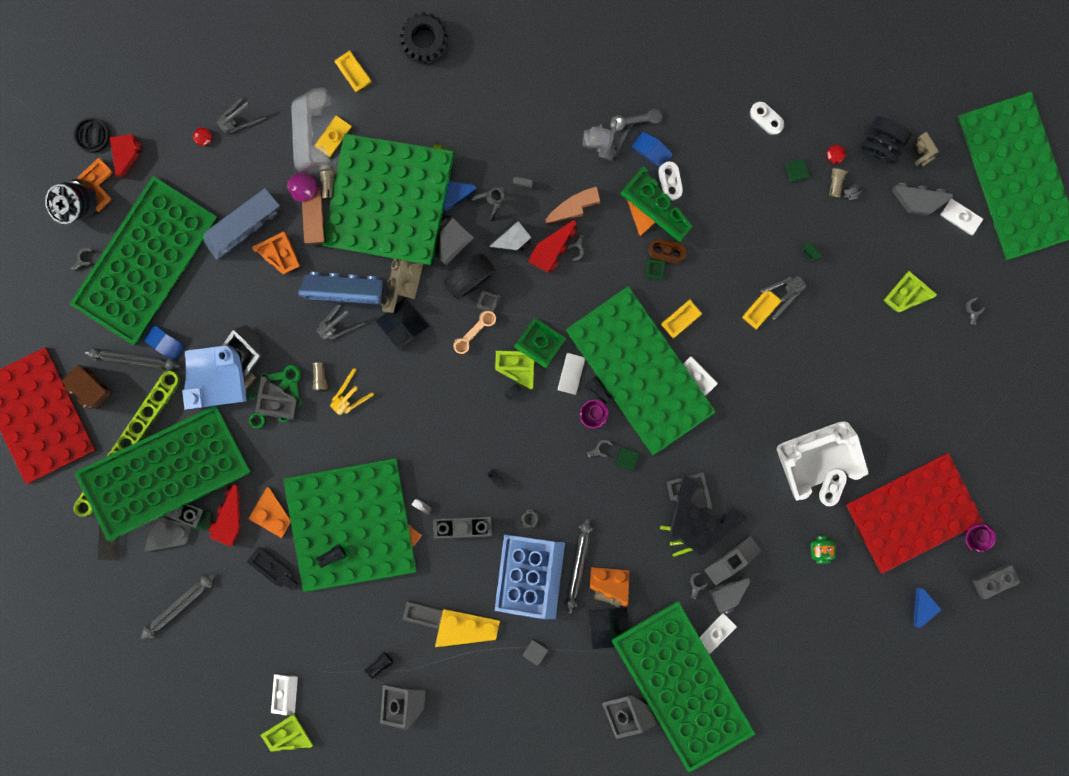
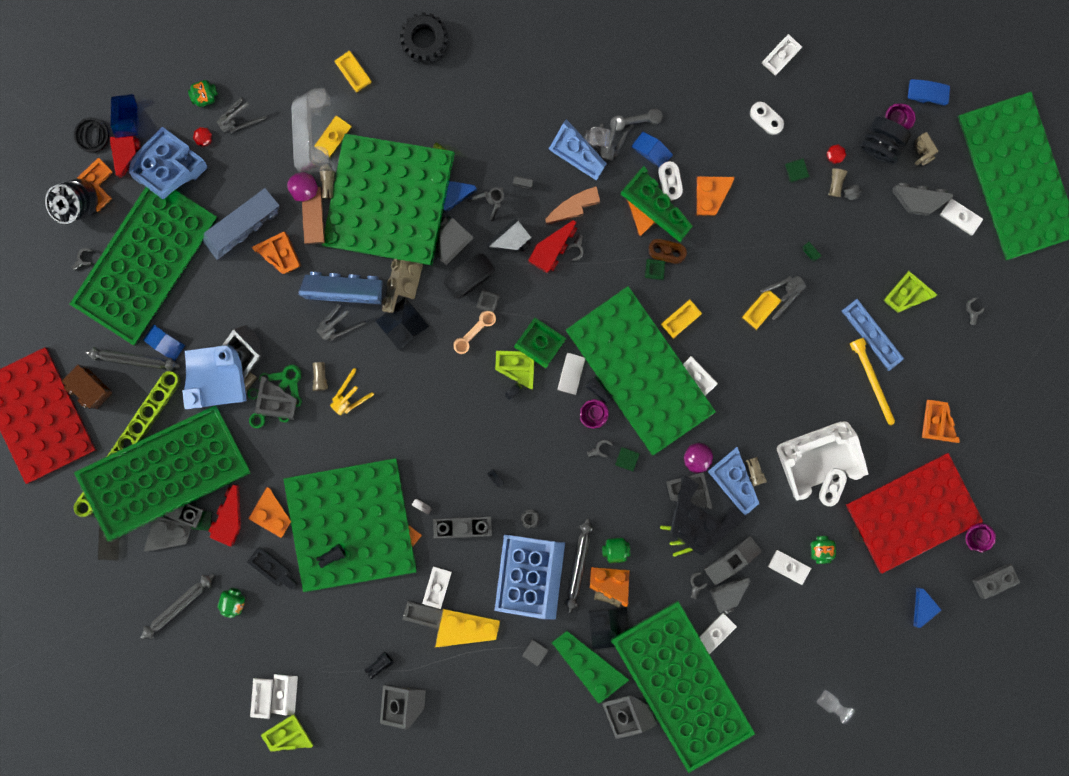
none -> clear blue panel [110,94,138,138]
none -> medium blue slope [129,127,208,200]
none -> green head [188,80,218,107]
none -> green head [218,588,245,618]
none -> white plate [250,678,273,719]
none -> white plate [422,566,452,609]
none -> medium blue wing [548,119,607,180]
none -> green wing [552,631,629,704]
none -> green head [602,538,630,563]
none -> magenta hair [684,442,713,473]
none -> orange wing [696,177,734,216]
none -> medium blue wing [707,447,759,515]
none -> dark tan pin [746,457,767,486]
none -> white plate [762,34,802,76]
none -> white plate [768,550,811,585]
none -> clear leg [817,690,855,725]
none -> medium blue tile [842,299,904,371]
none -> yellow piece [849,337,895,425]
none -> magenta hair [885,103,916,130]
none -> blue slope [908,79,950,106]
none -> orange wing [922,400,960,443]

